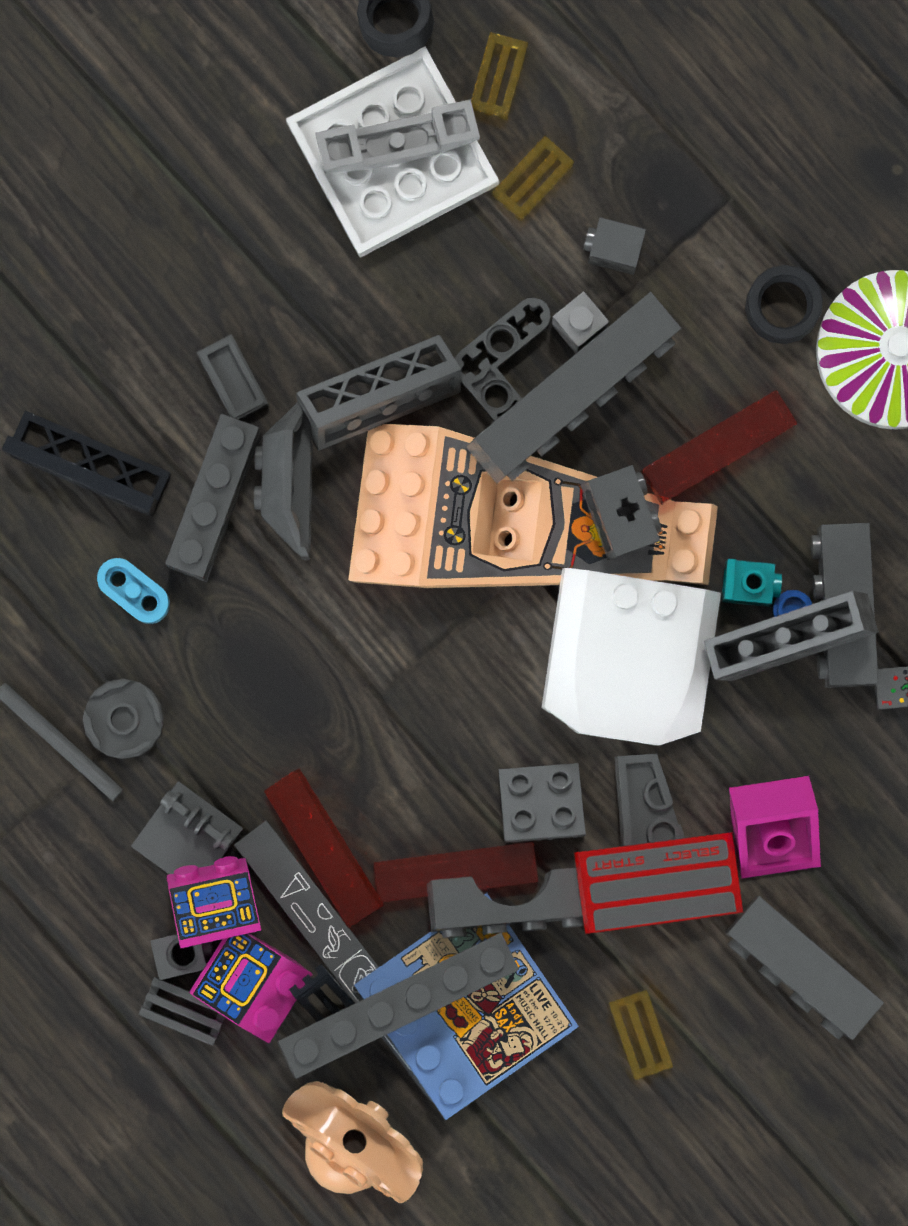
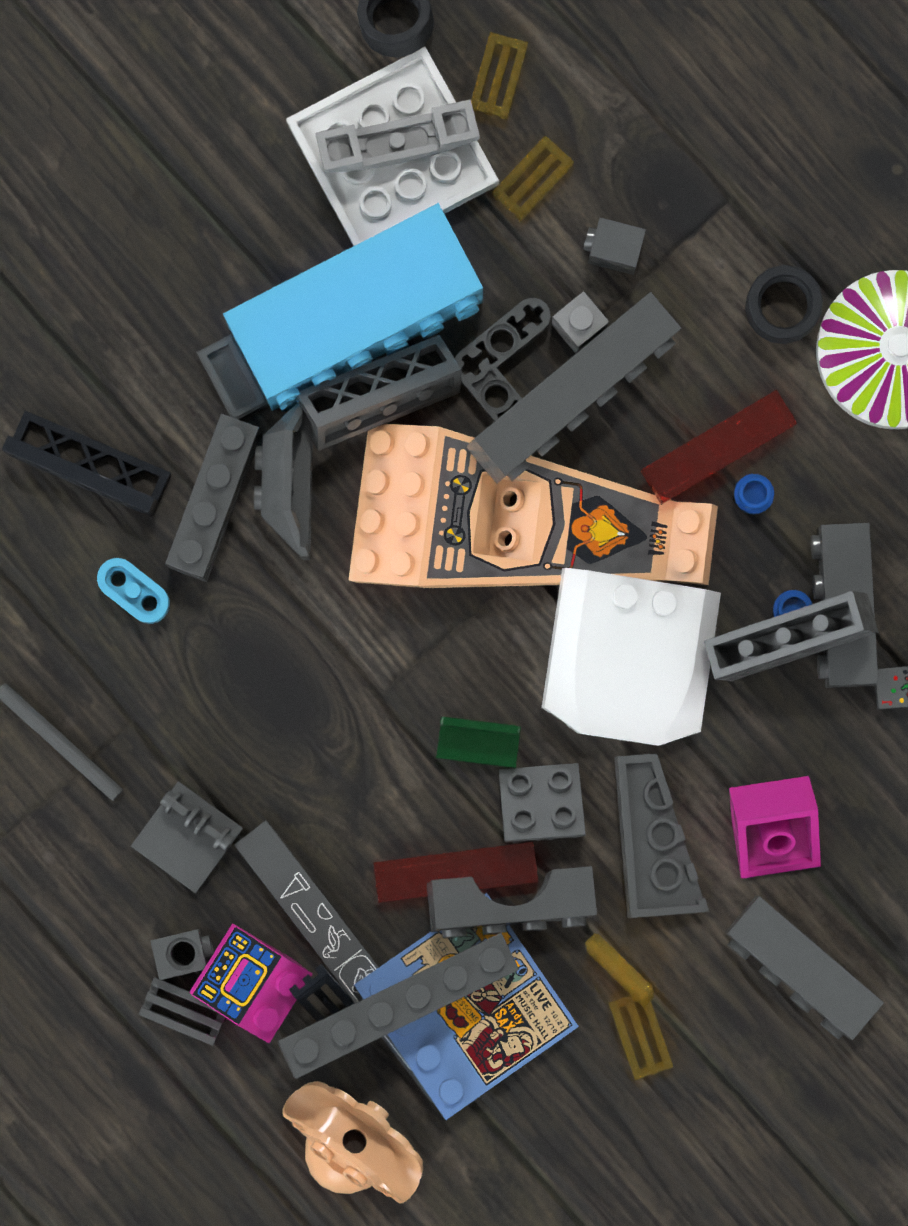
dark grey tile [83,679,164,759] -> none
slope [167,856,261,948] -> none
clear red tile [264,768,384,928] -> none
dark grey tile [574,832,743,934] -> none
dark grey brick [580,465,661,560] -> none
teal brick [721,559,782,607] -> none
none -> medium azure brick [223,203,483,412]
none -> dark green panel [436,716,521,768]
none -> clear yellow tile [585,933,654,1008]
none -> blue plate [734,474,774,514]

